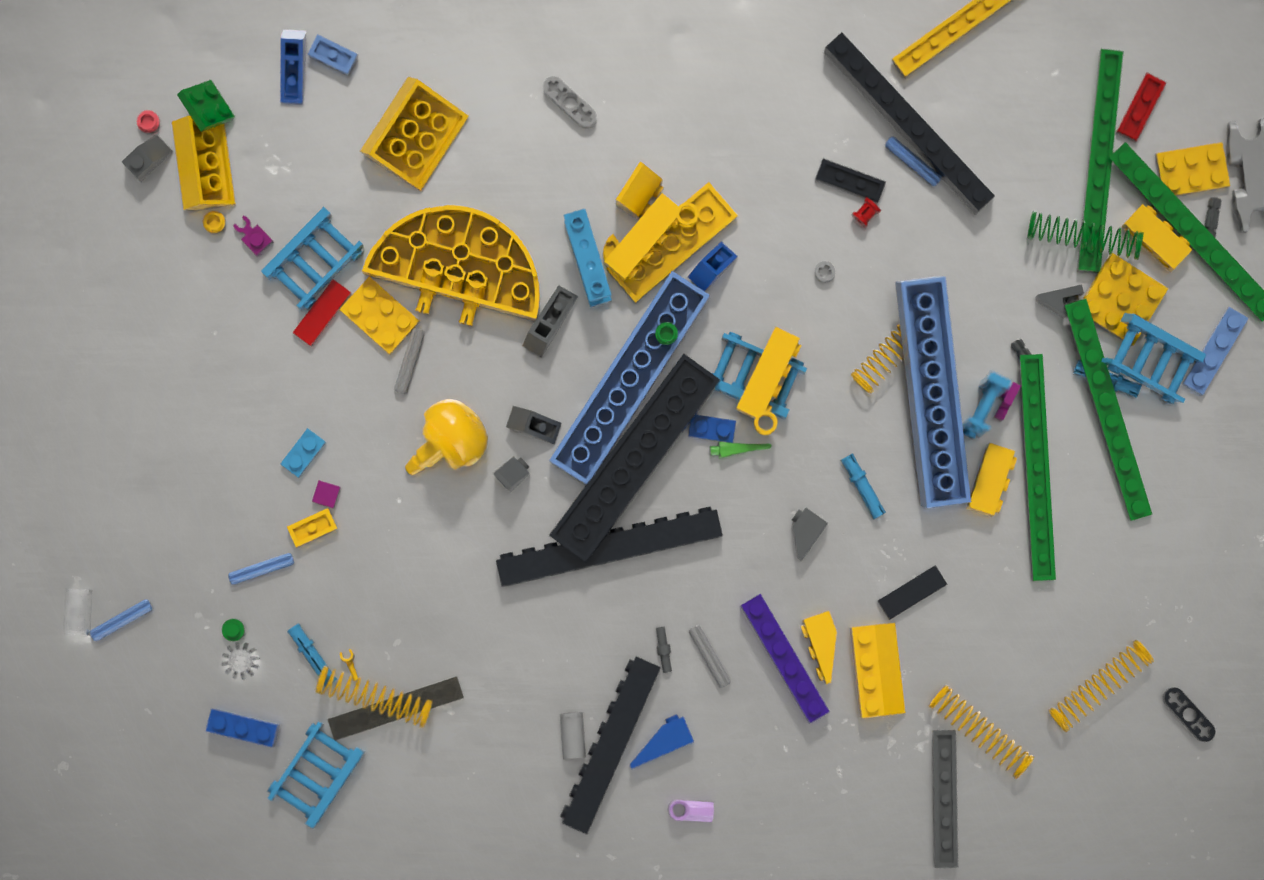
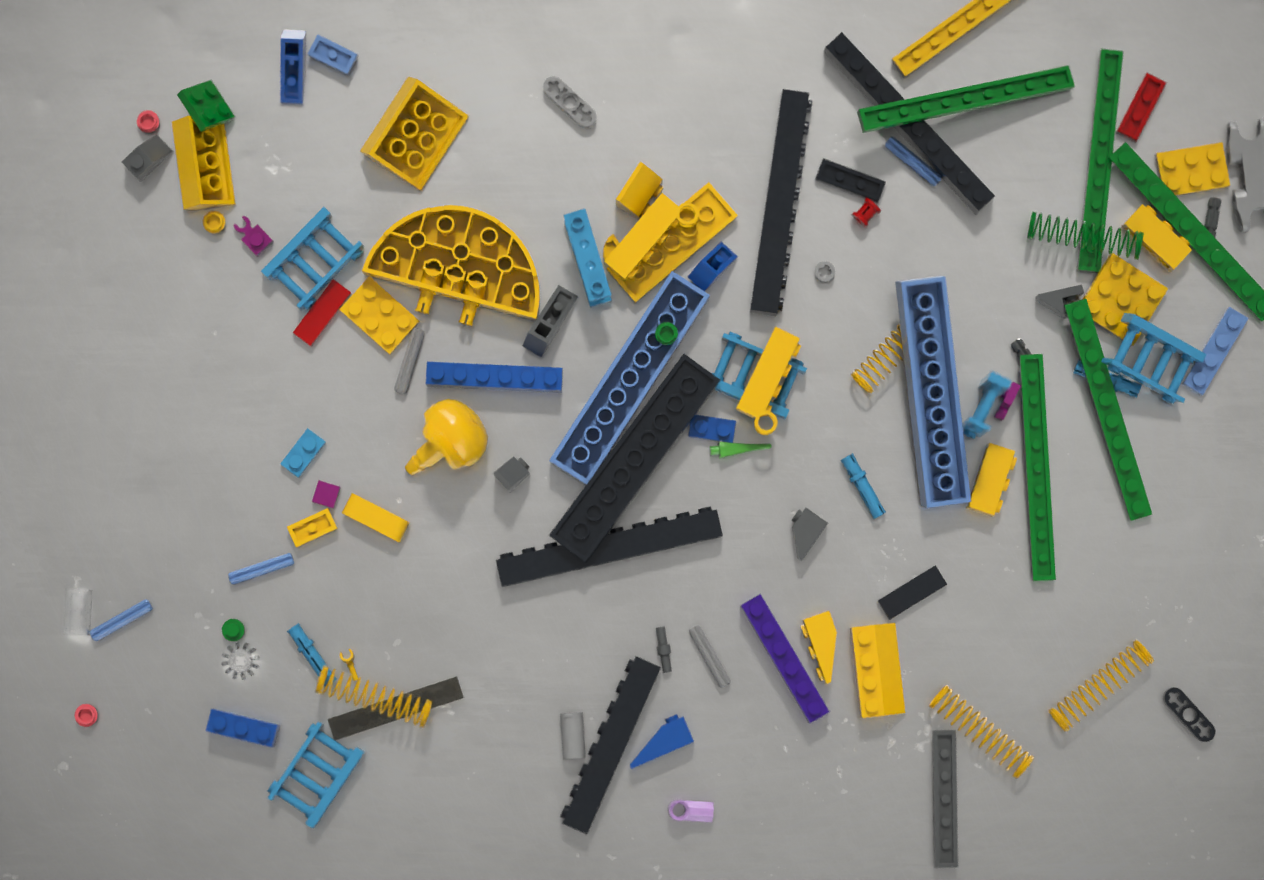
dark grey slope [506,406,562,444] -> none
none -> coral plate [75,704,98,727]
none -> yellow beam [342,493,410,543]
none -> blue brick [426,362,563,393]
none -> black brick [750,89,813,316]
none -> green plate [857,65,1075,133]

